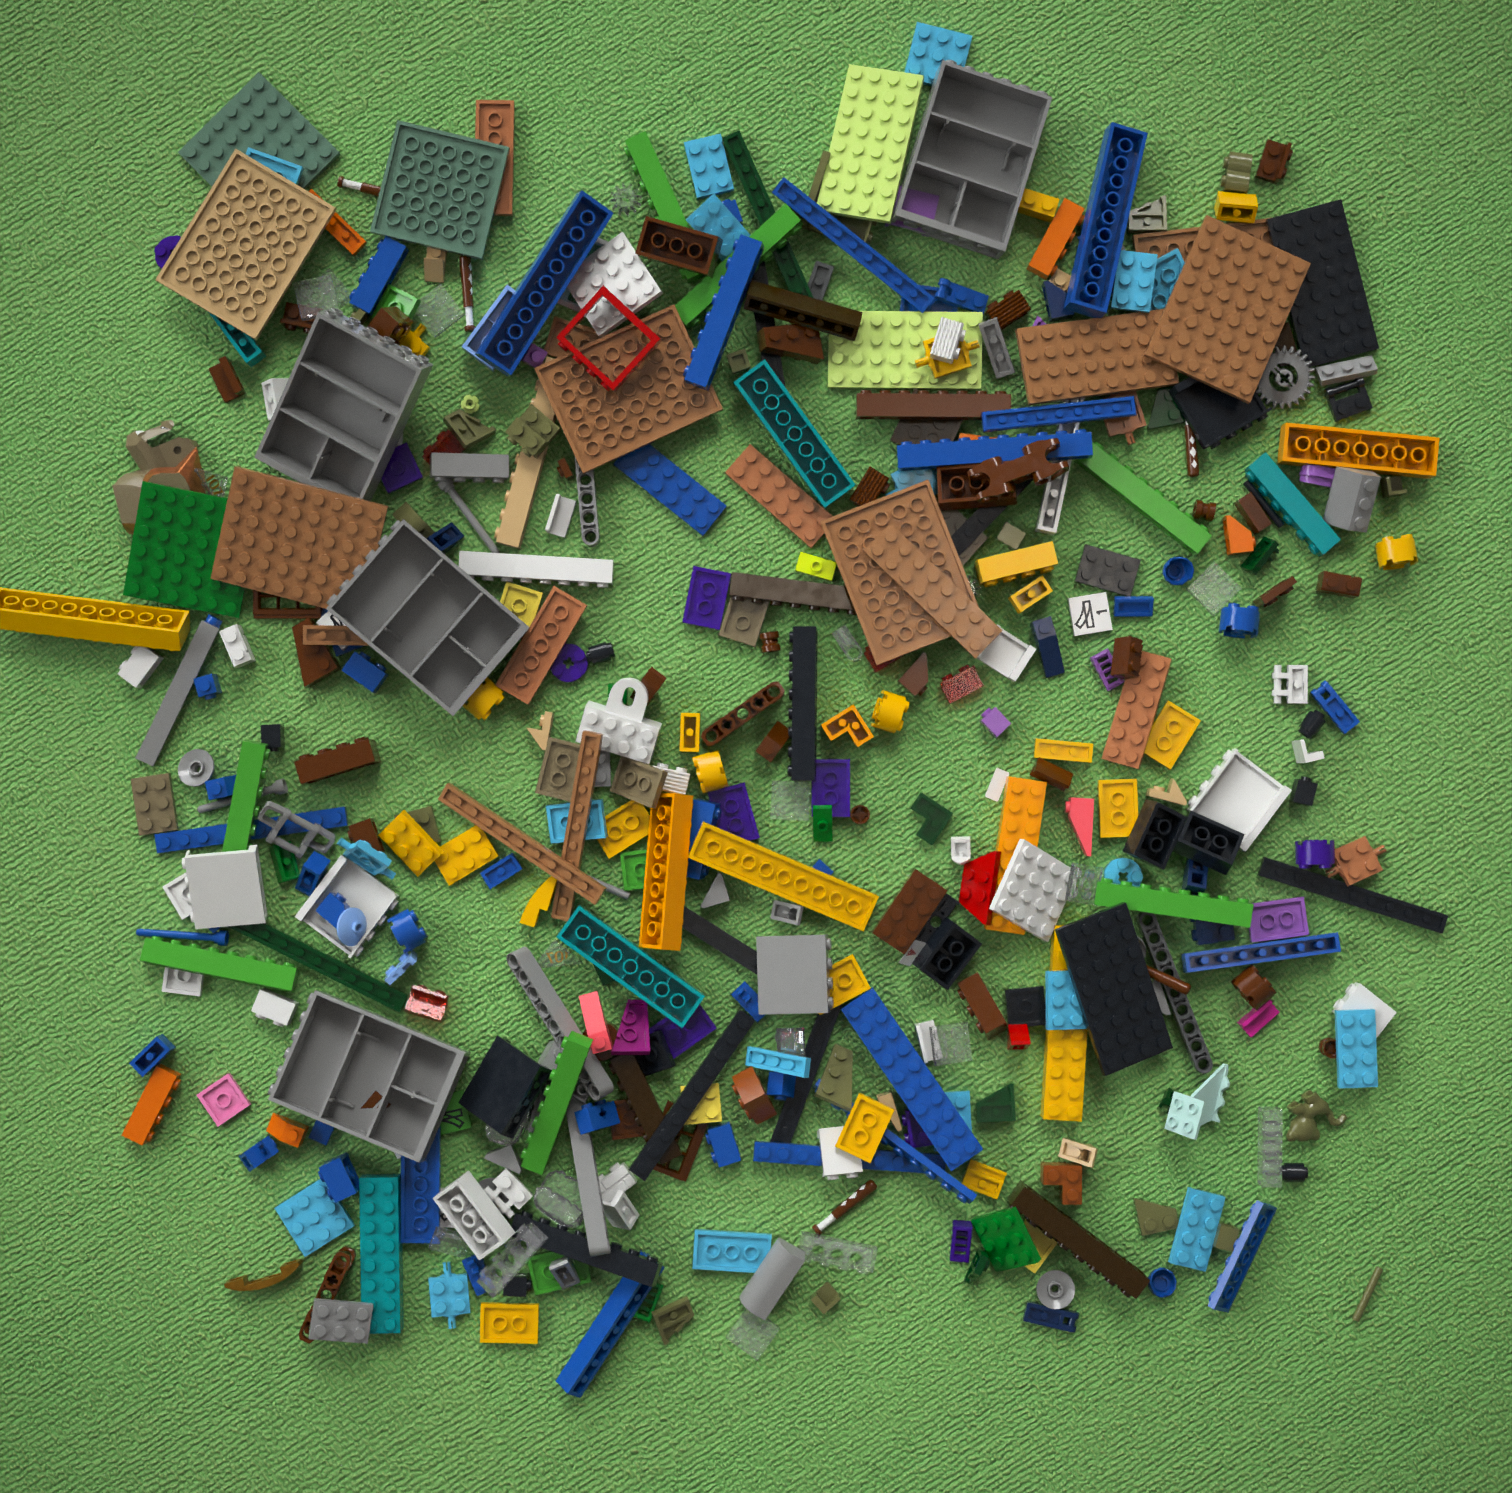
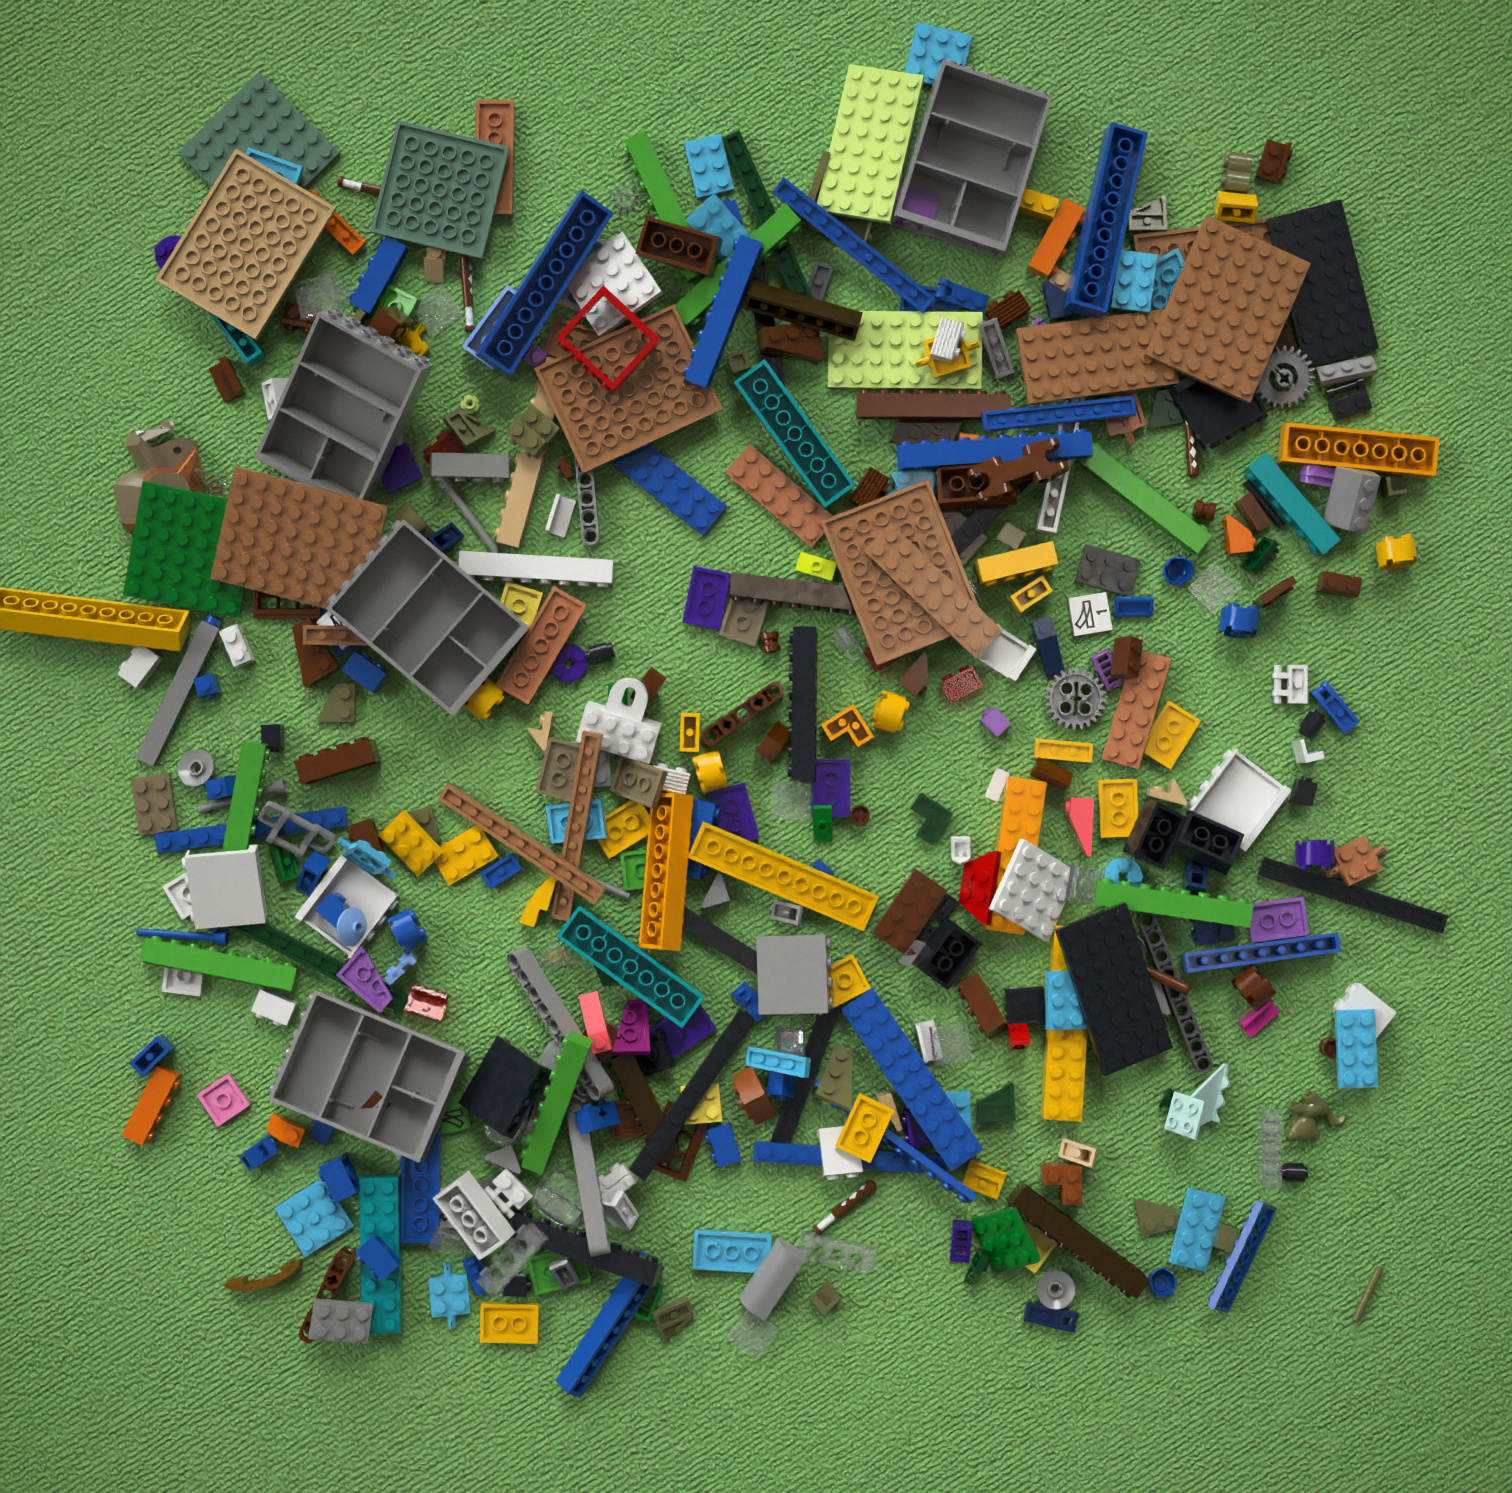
none -> olive wing [317,684,356,722]
none -> medium lavender wing [337,946,393,1013]
none -> blue brick [356,1232,402,1281]
none -> light grey gear [1043,668,1107,730]

